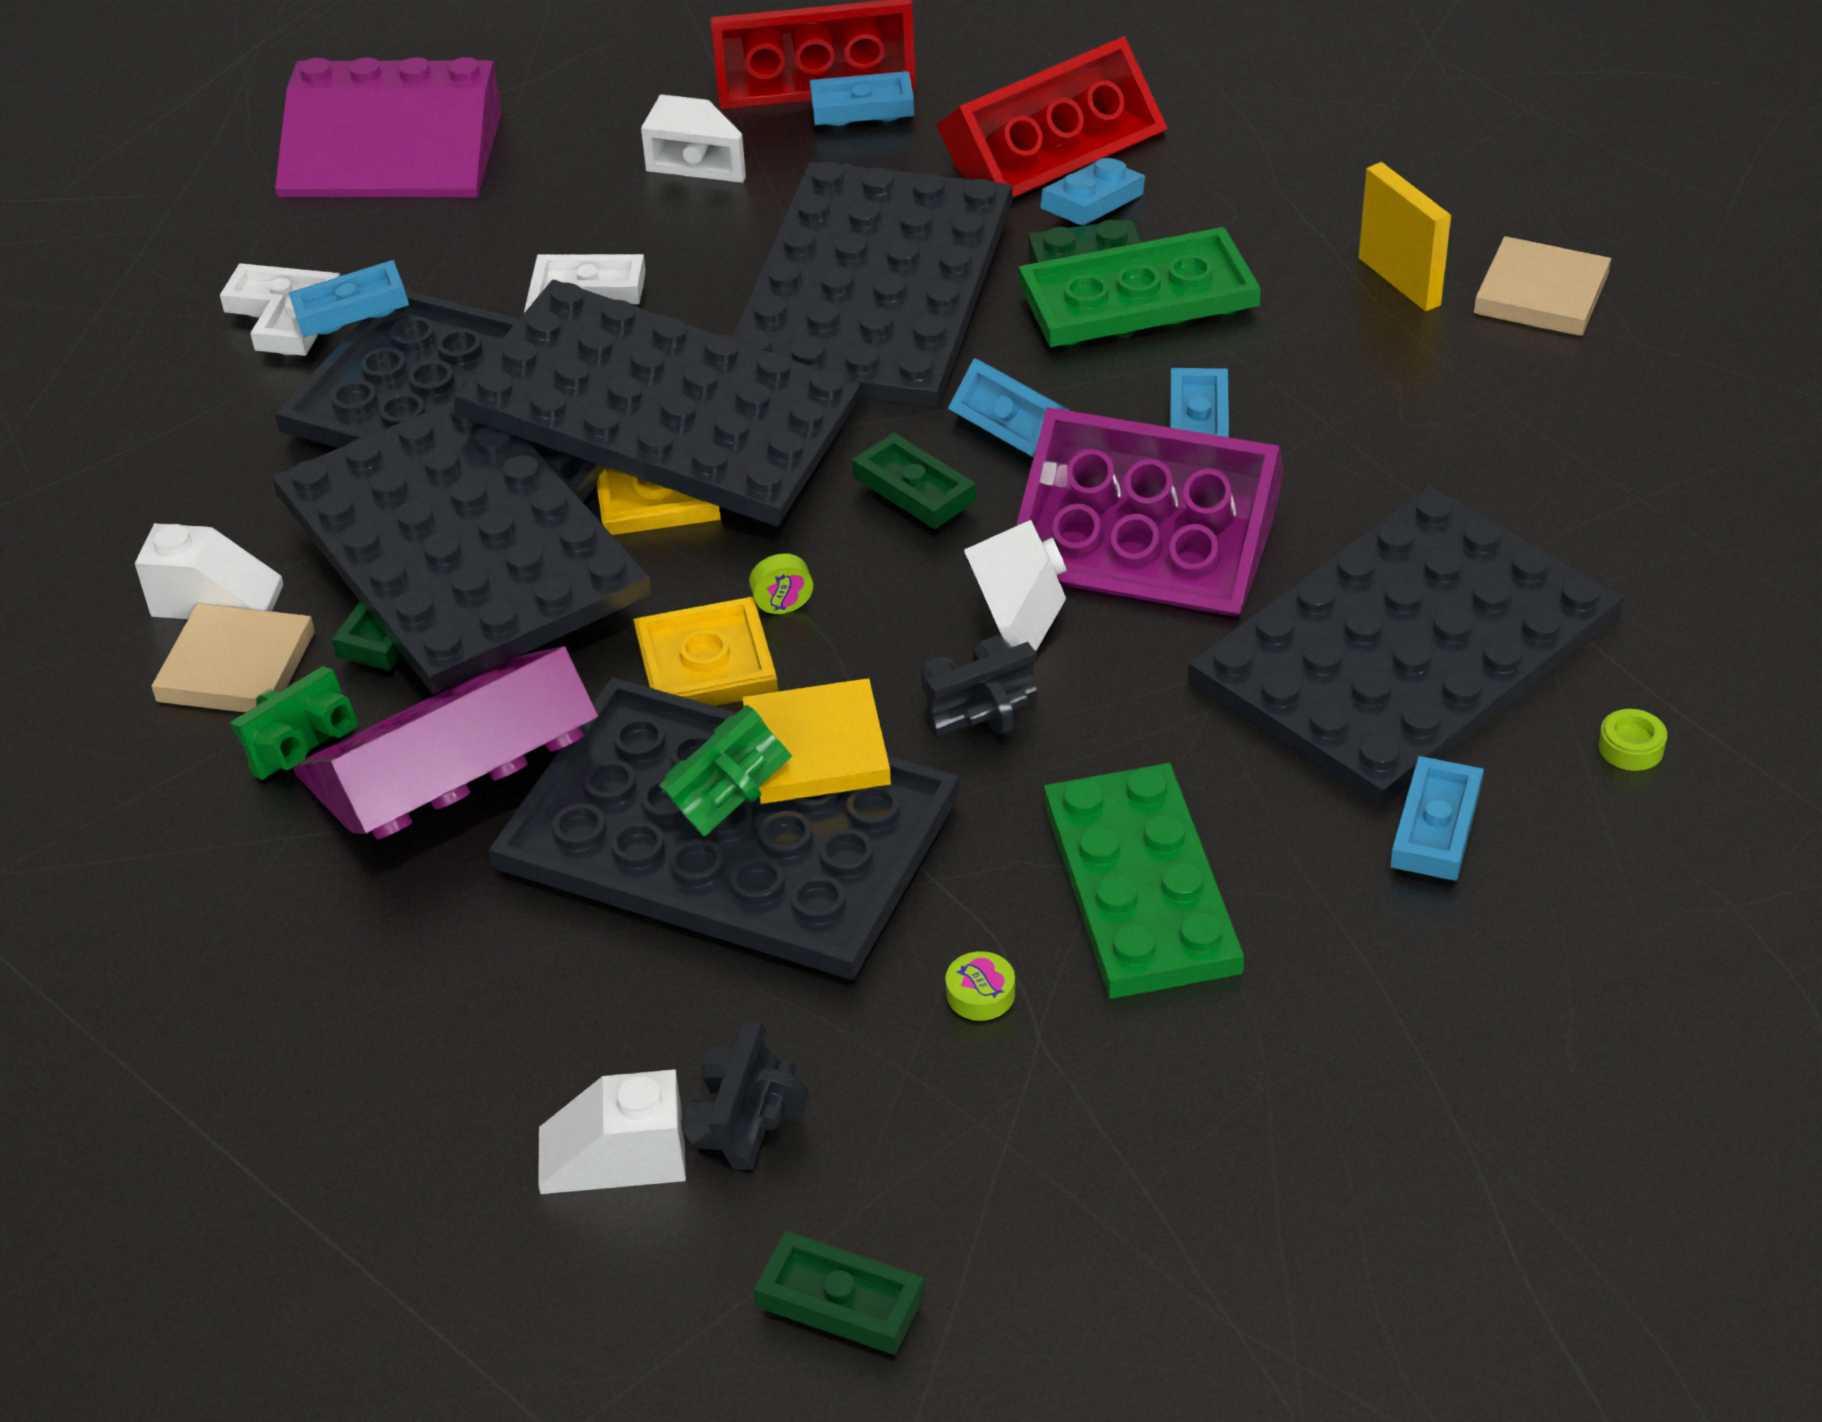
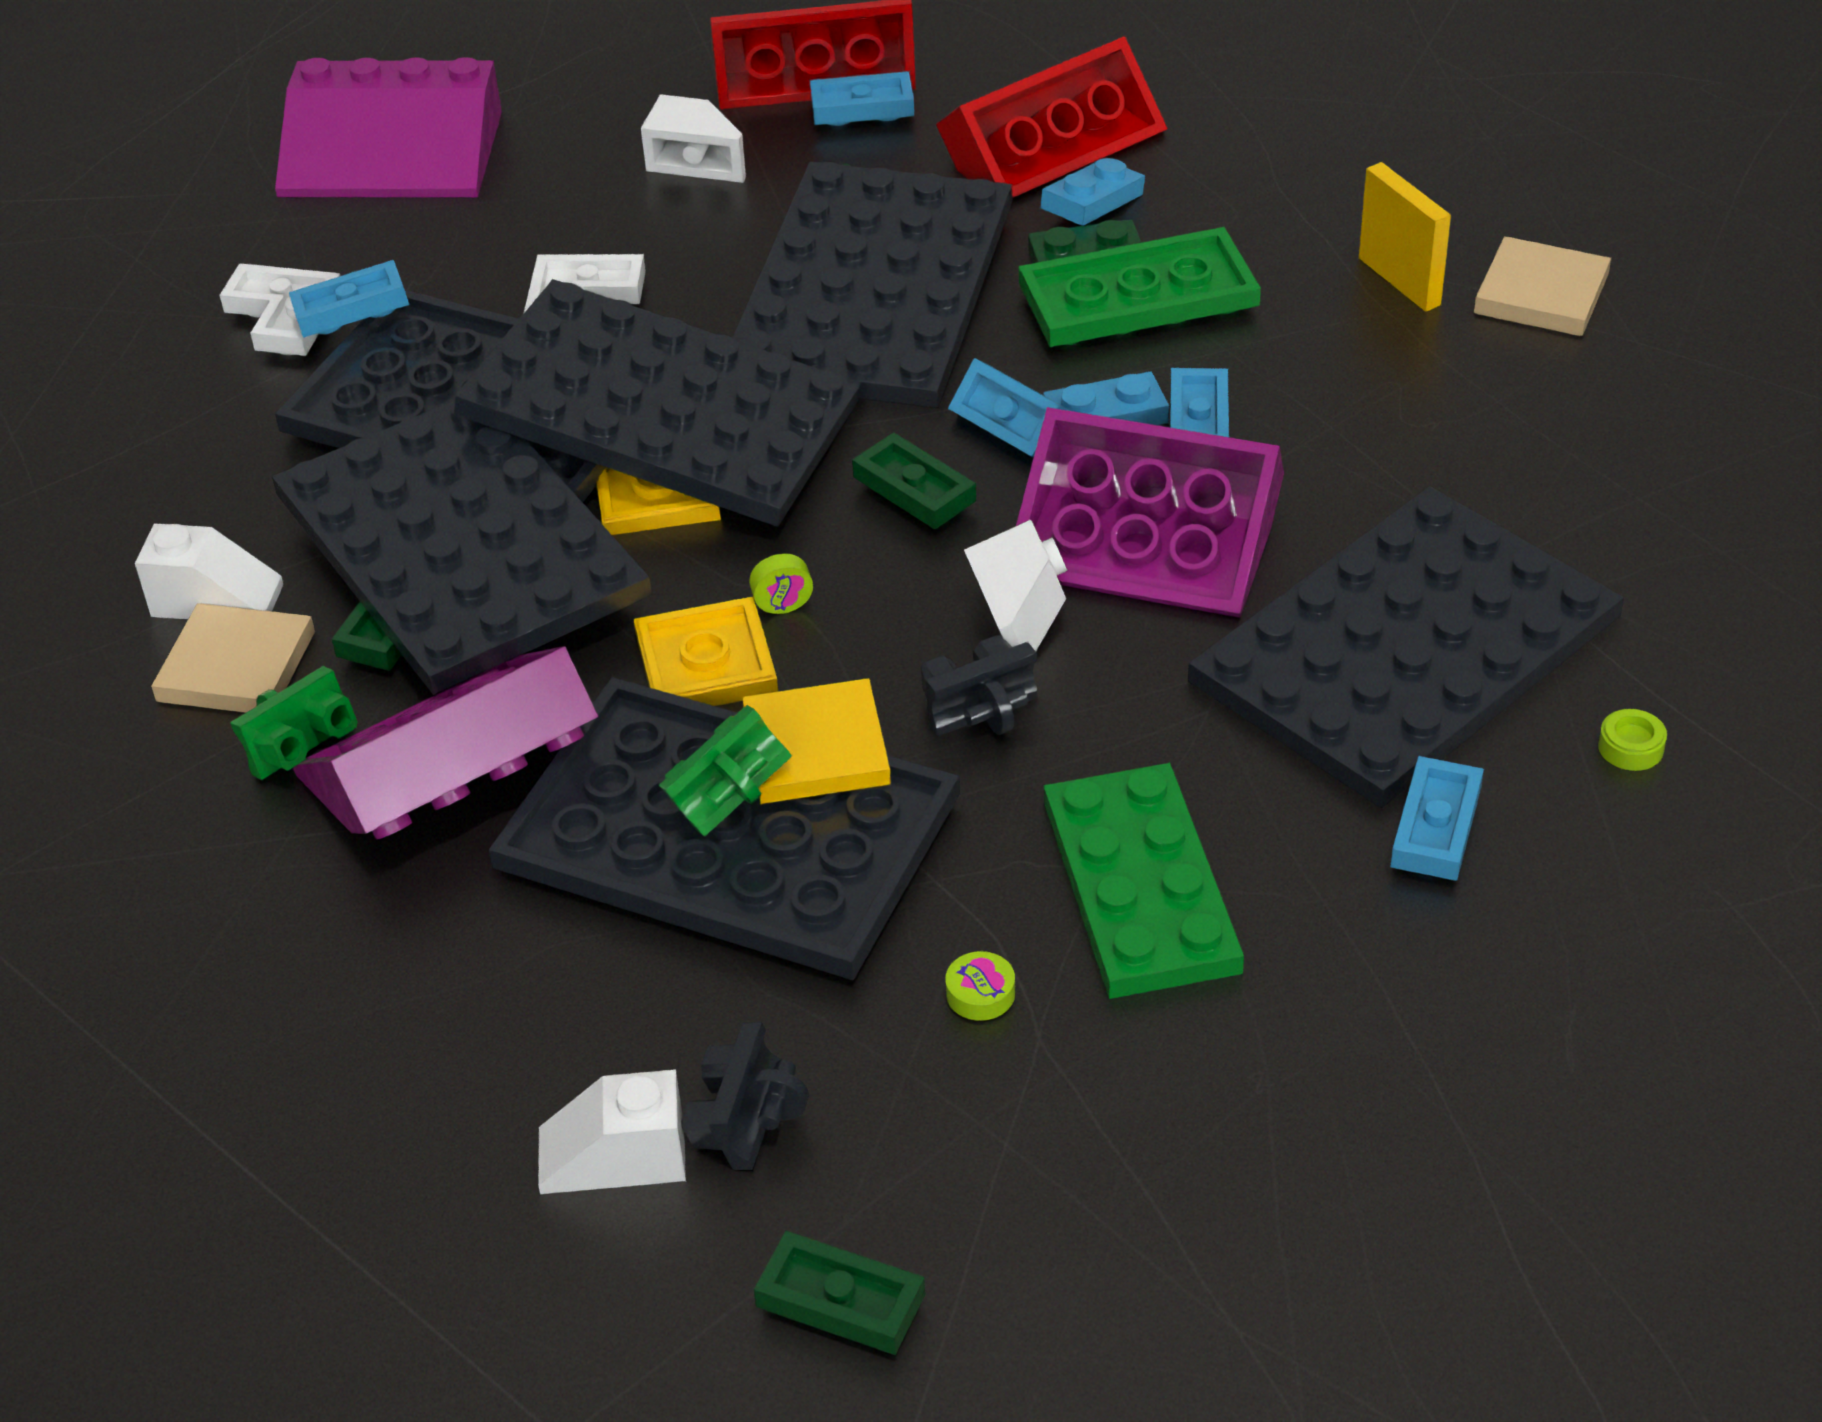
none -> dark azure plate [1043,371,1169,425]

